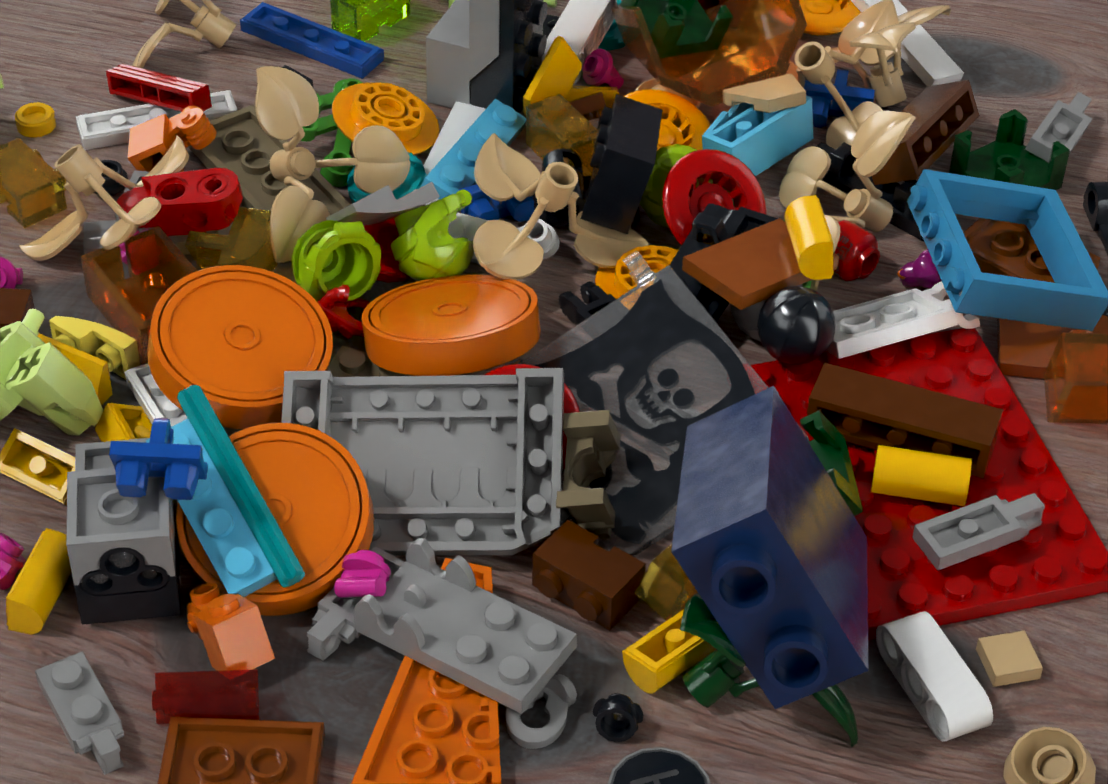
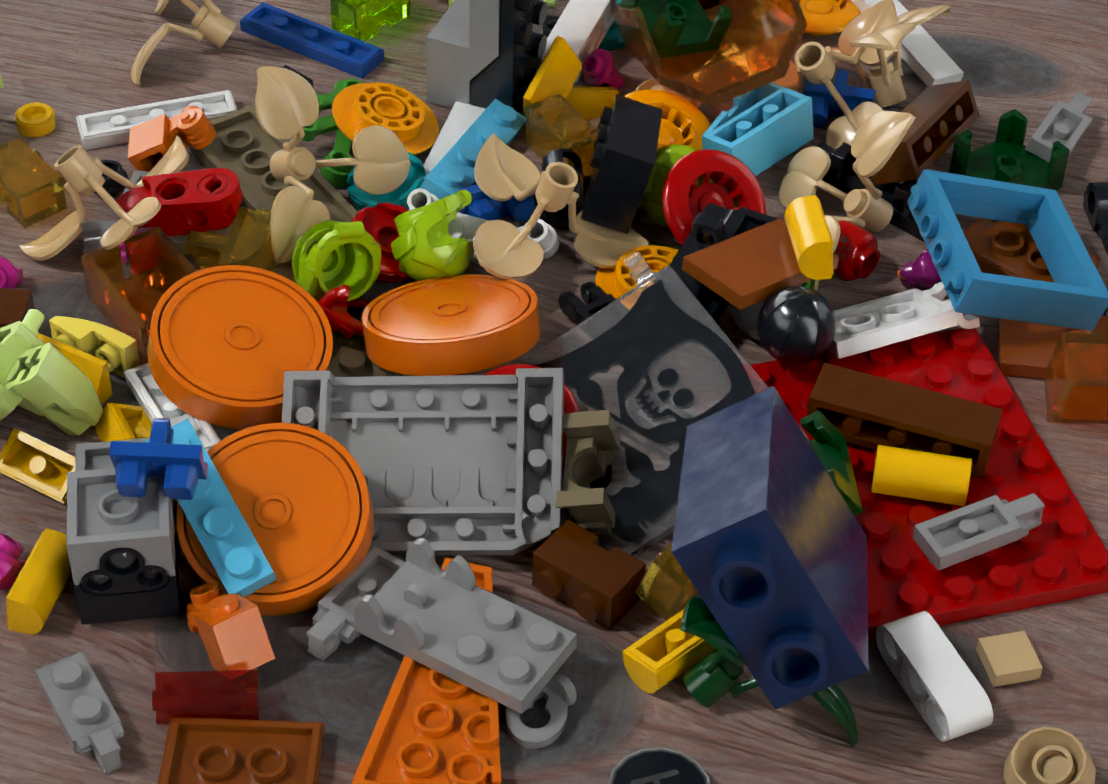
red piece [106,64,212,112] -> none
teal axle [177,385,305,588] -> none
light grey slope [326,182,440,226] -> none
dark pink plate [334,550,391,598] -> none
reddish brown plate [564,92,607,124] -> none
black plate [593,693,643,742] -> none
tan tile [722,73,806,113] -> none

